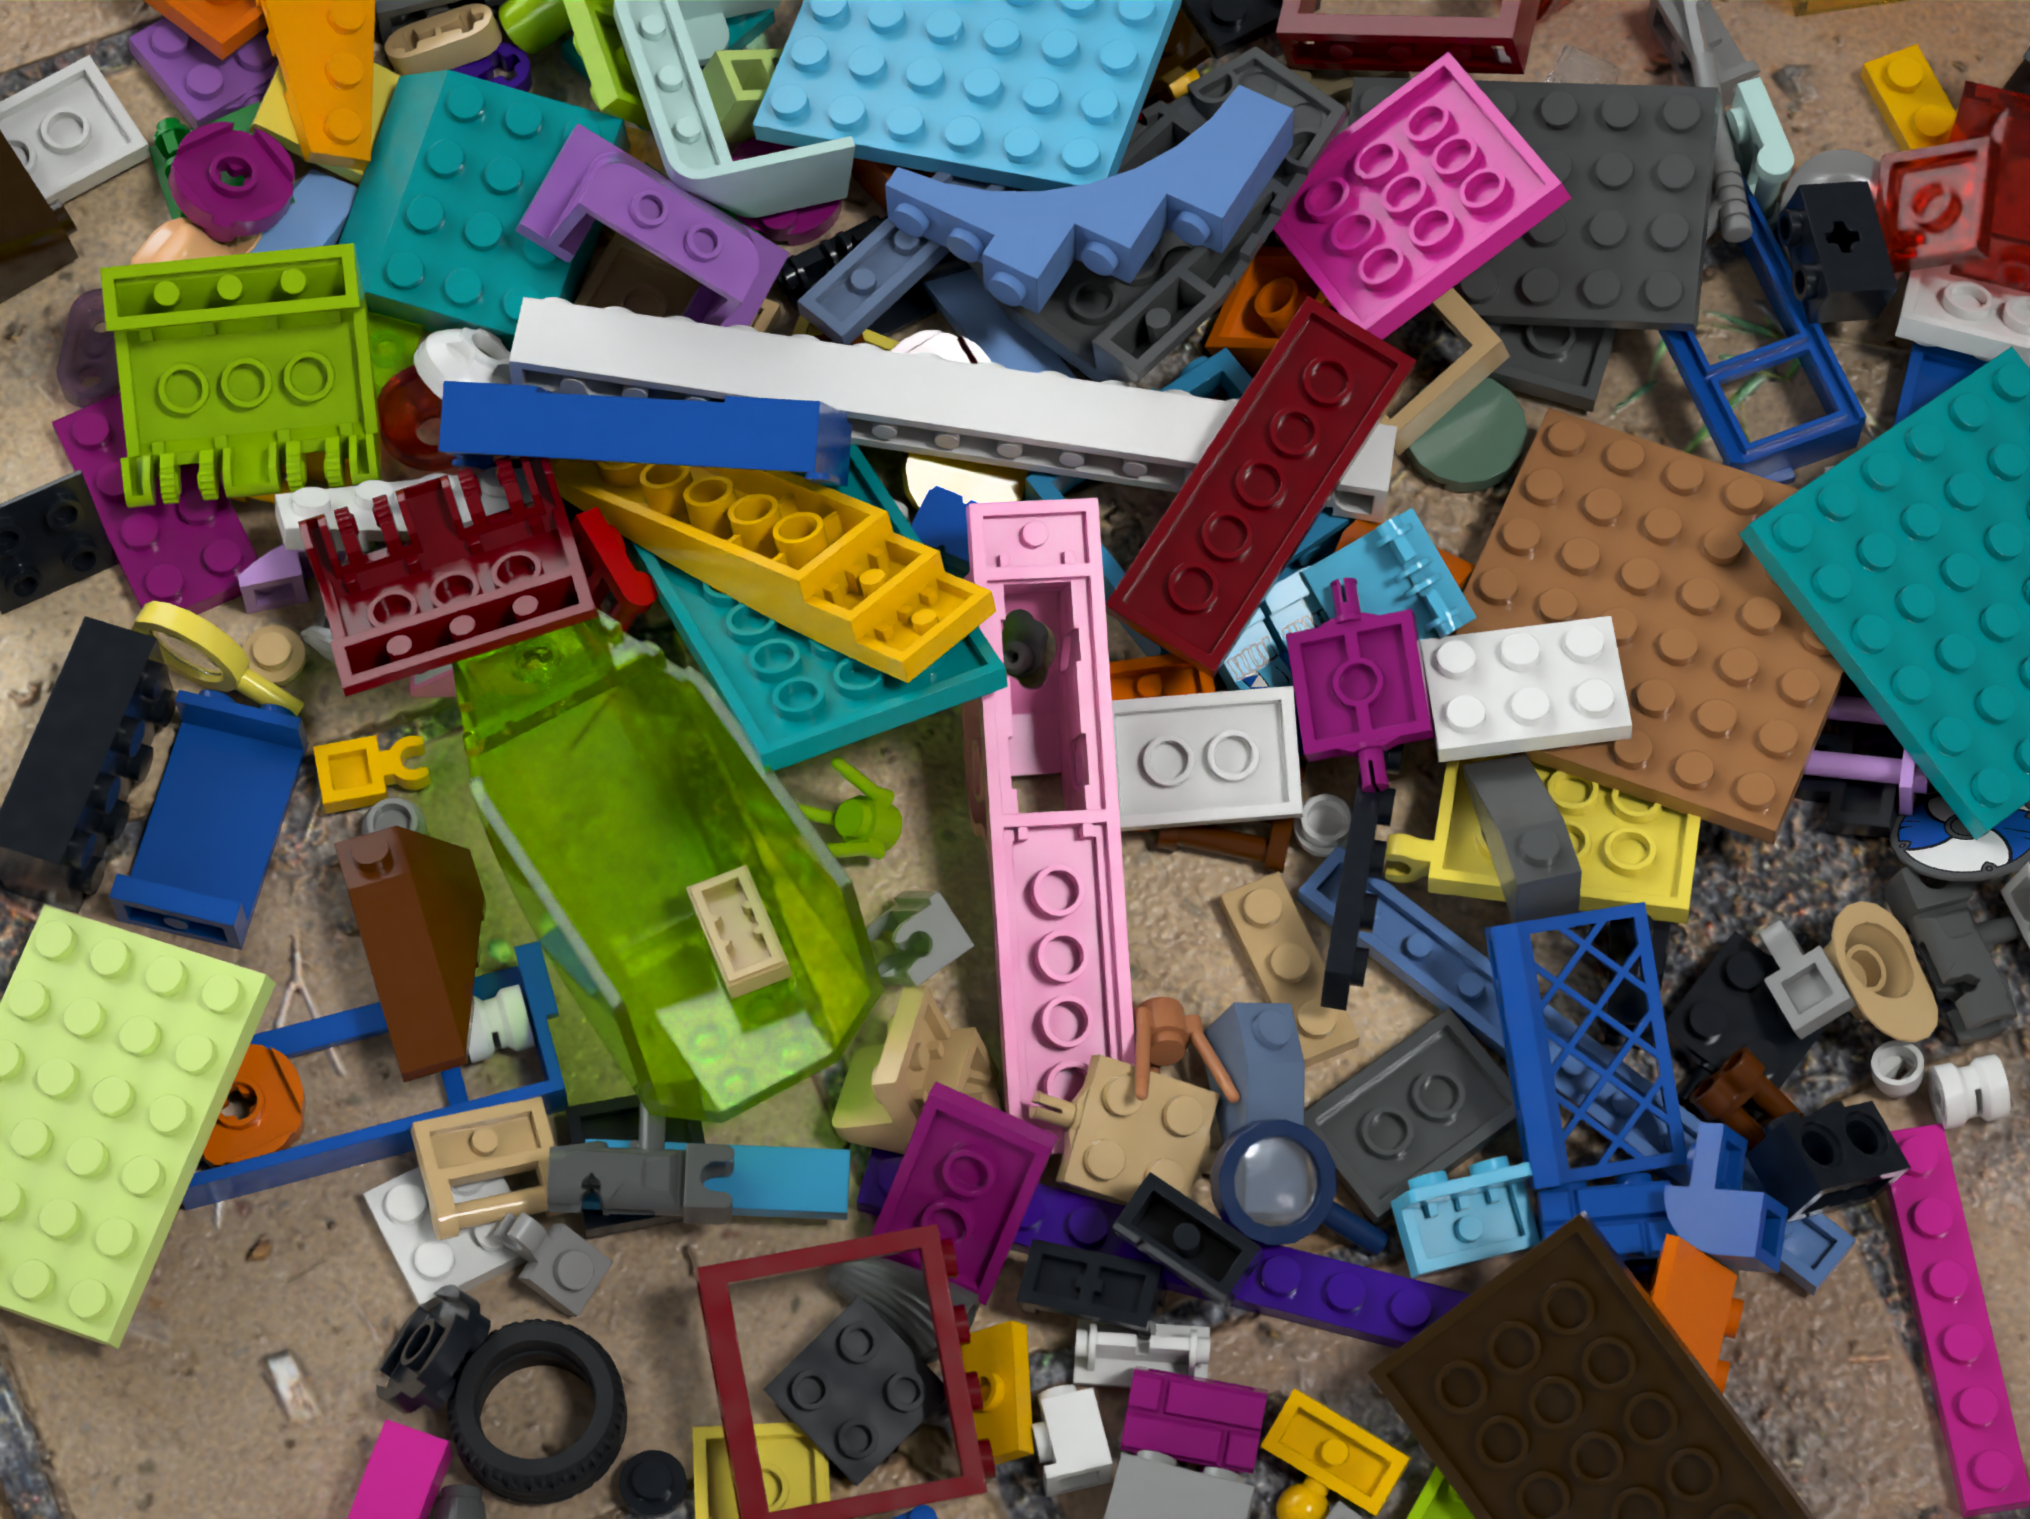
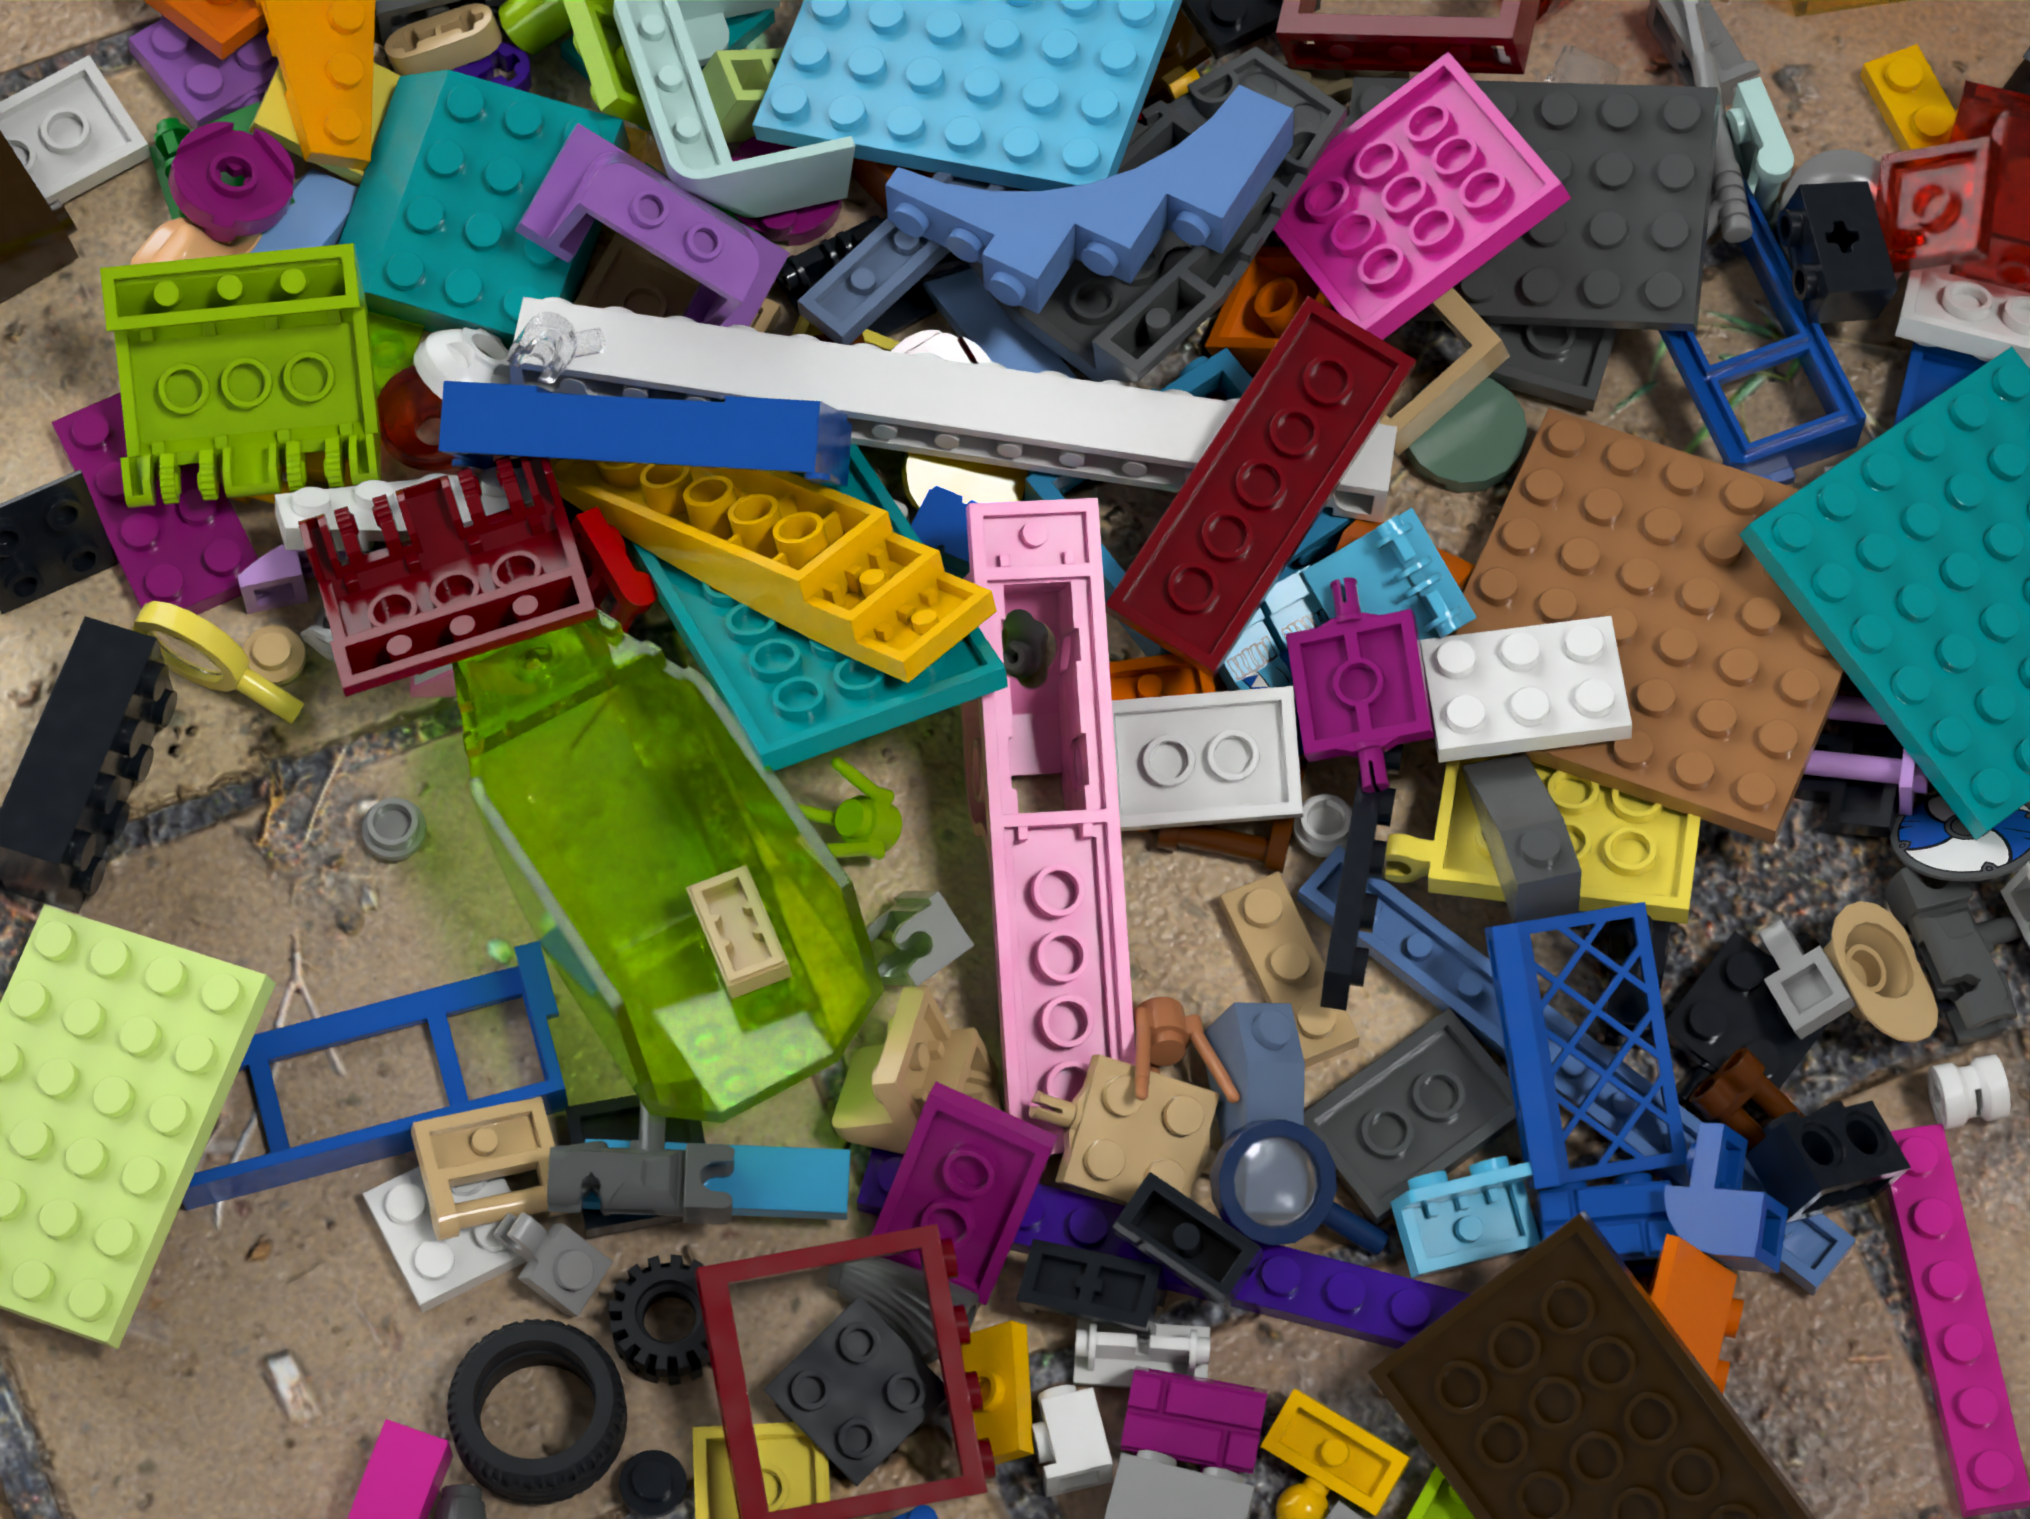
plate [57,288,120,408] -> none
blue panel [109,690,309,950] -> none
orange plate [201,1043,306,1169] -> none
yellow plate [313,735,431,814] -> none
reddish brown wedge [334,825,486,1082] -> none
black plate [376,1284,491,1414] -> none
white wheel [469,984,535,1063] -> none
white hinge [1871,1040,1924,1098] -> none
none -> clear piece [506,312,606,383]
none -> black tyre [609,1254,712,1385]

